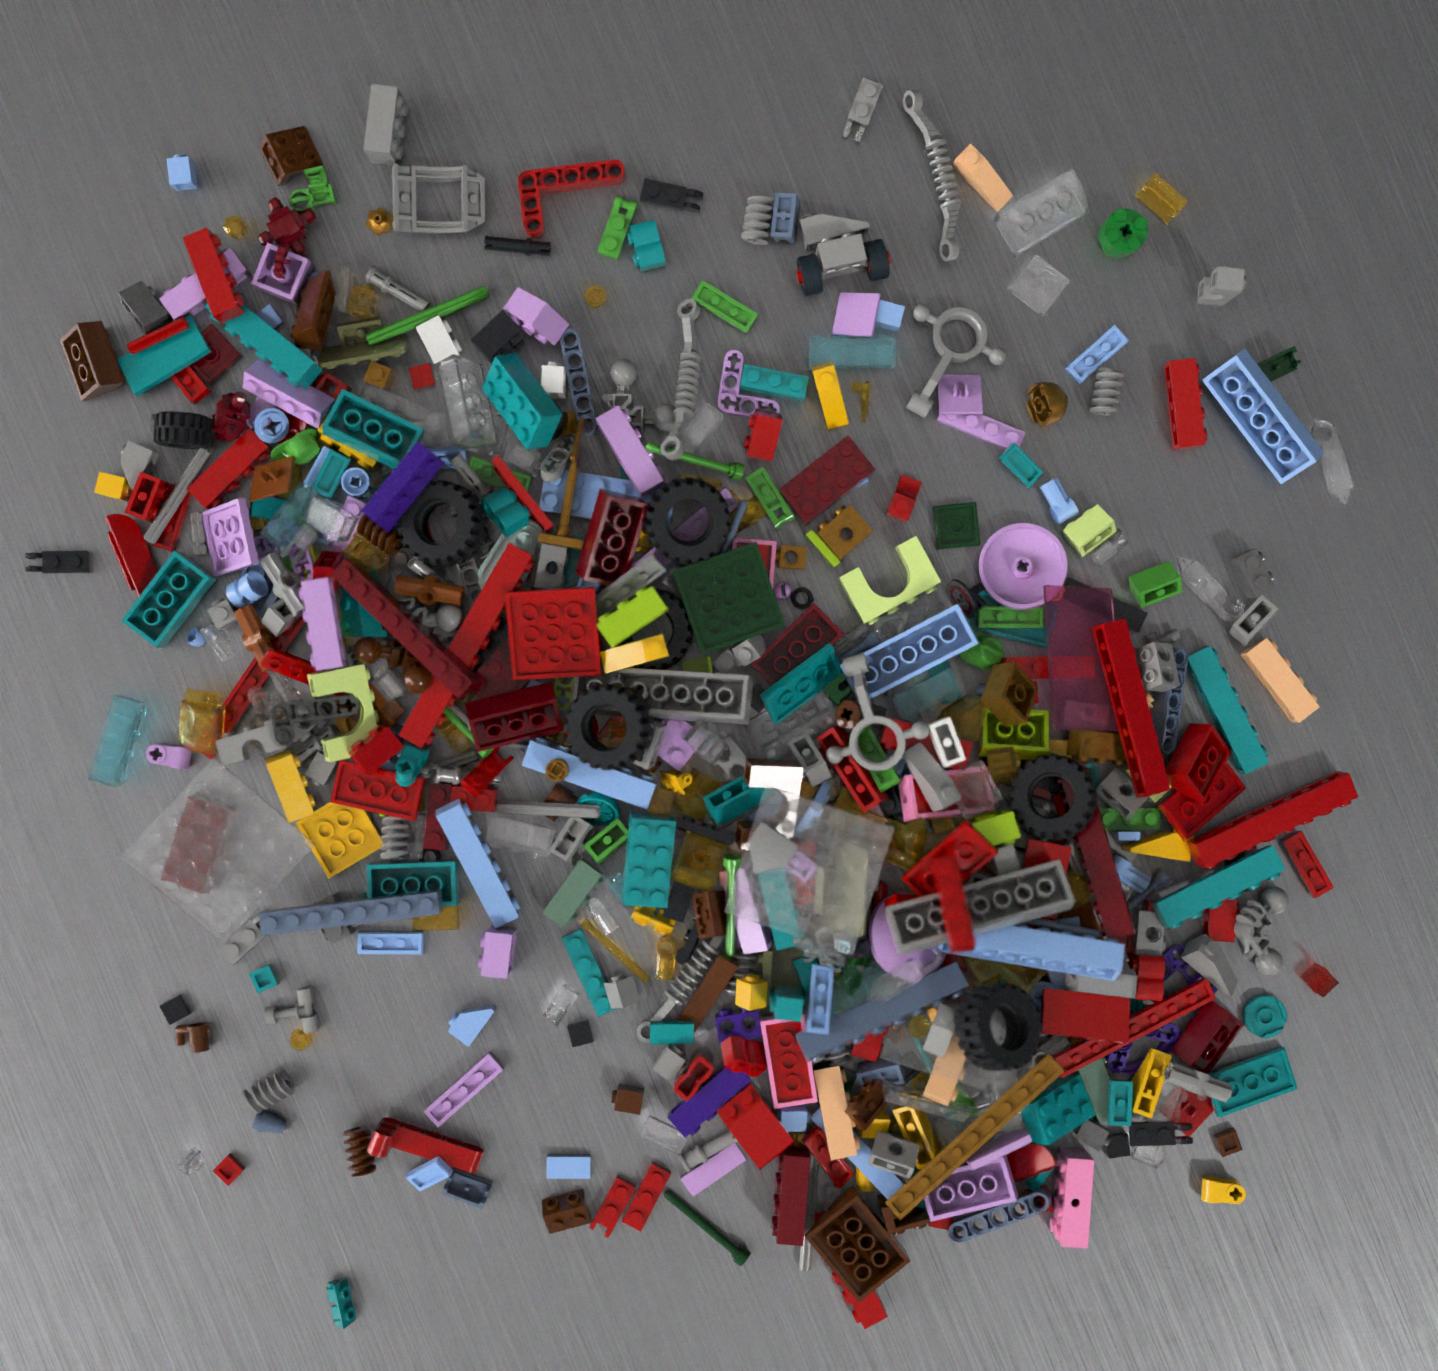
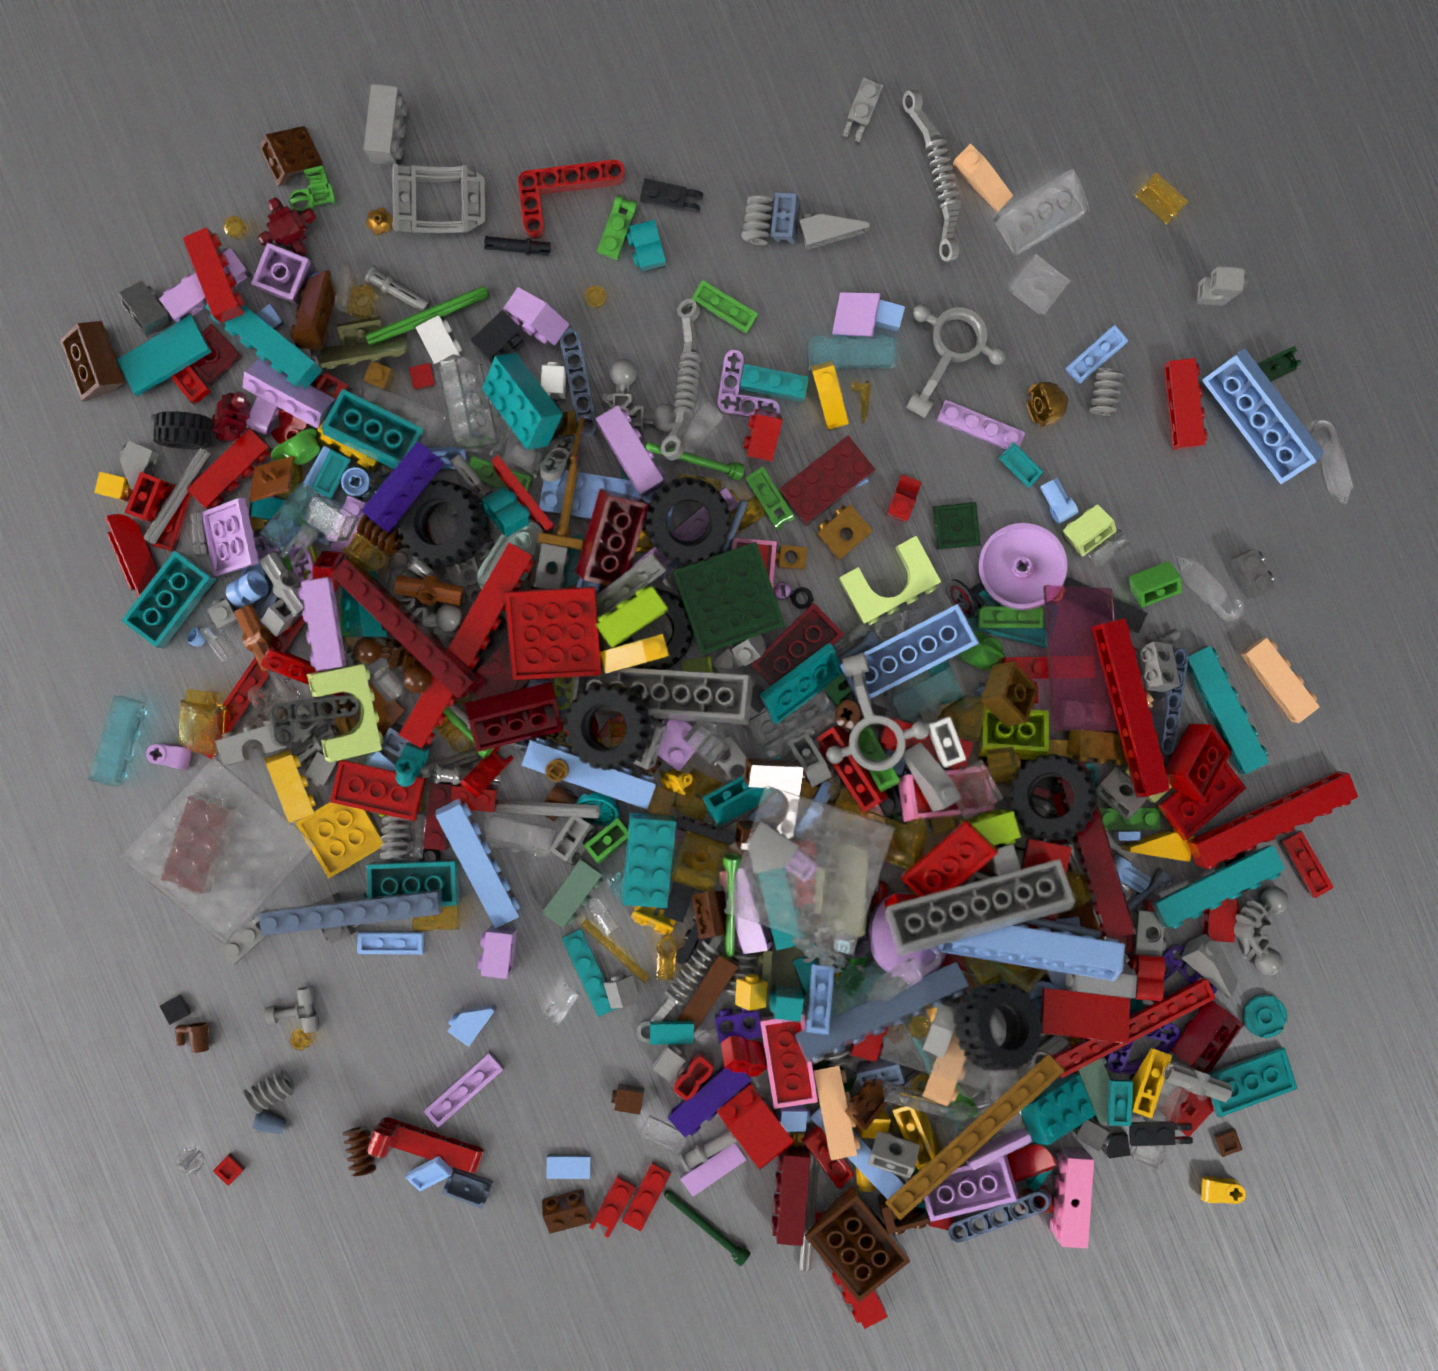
black hinge [25,551,89,574] -> none
red axle [127,317,189,354] -> none
light blue brick [166,154,198,191] -> none
teal plate [249,964,280,994] -> none
light blue gear [253,408,289,443] -> none
dark red piece [274,244,291,279] -> none
teal hinge [326,1277,356,1329] -> none
red brick [348,725,404,775] -> none
black tile [567,1020,594,1047] -> none
brick [796,232,891,296] -> none
lime tile [804,530,840,568] -> none
red brick [932,855,976,954] -> none
lavender piece [937,375,983,414] -> none
green brick [1098,208,1148,258] -> none
light grey brick [1229,595,1279,647] -> none
clear red panel [1299,963,1339,997] -> none

